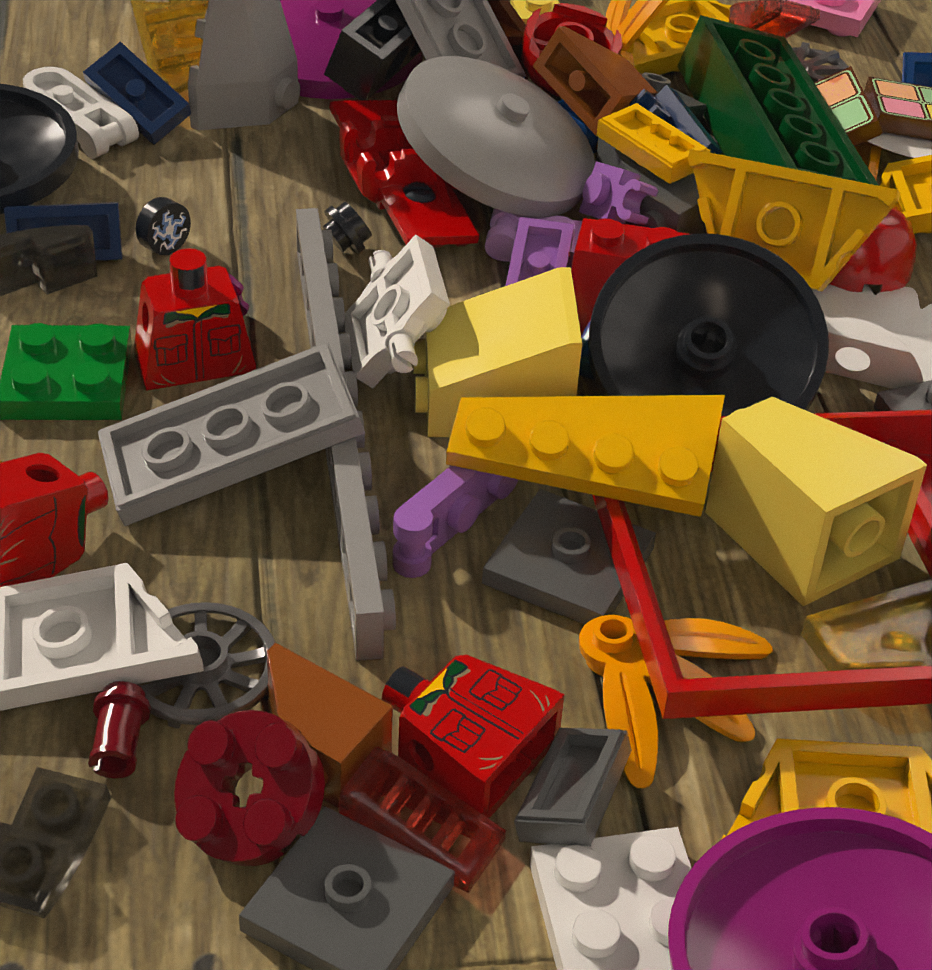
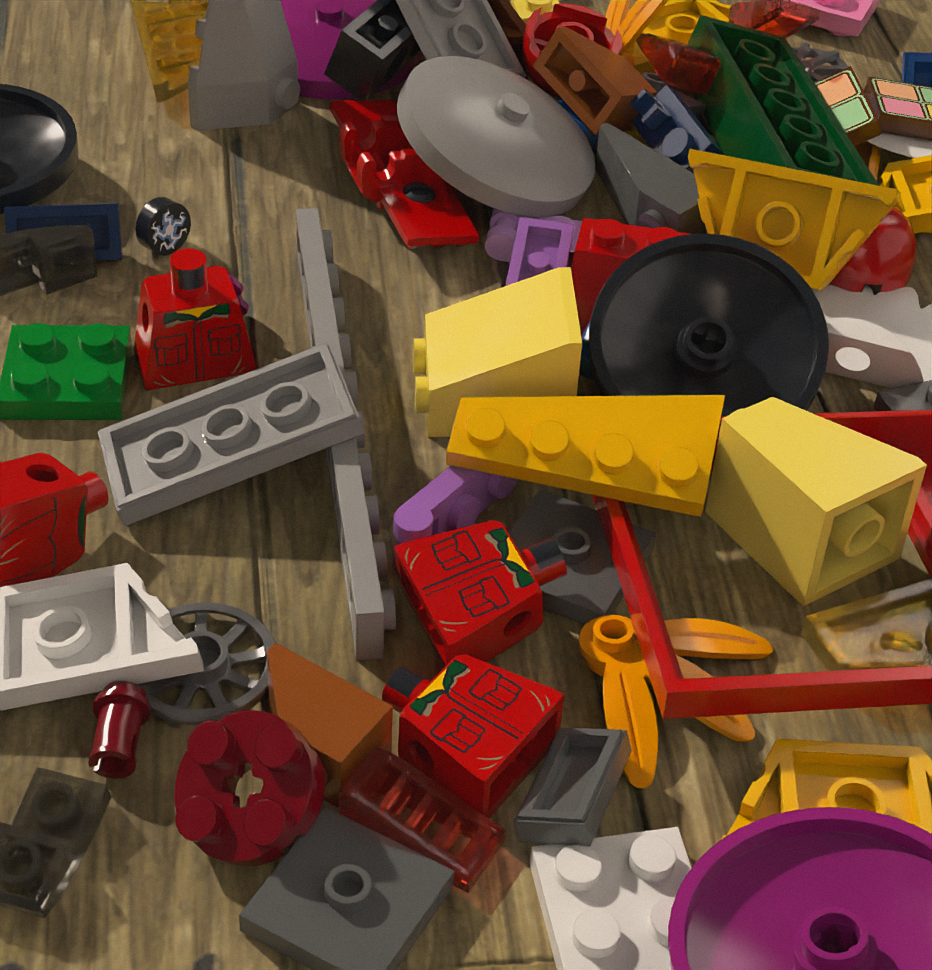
white plate [23,67,139,159] -> none
dark blue plate [83,41,191,145] -> none
black plate [323,202,372,254] -> none
white plate [345,234,450,388] -> none
medium lavender plate [579,161,658,226] -> none
yellow plate [596,103,710,184] -> none
none -> red torso [394,520,567,667]
none -> clear red slope [636,33,721,94]

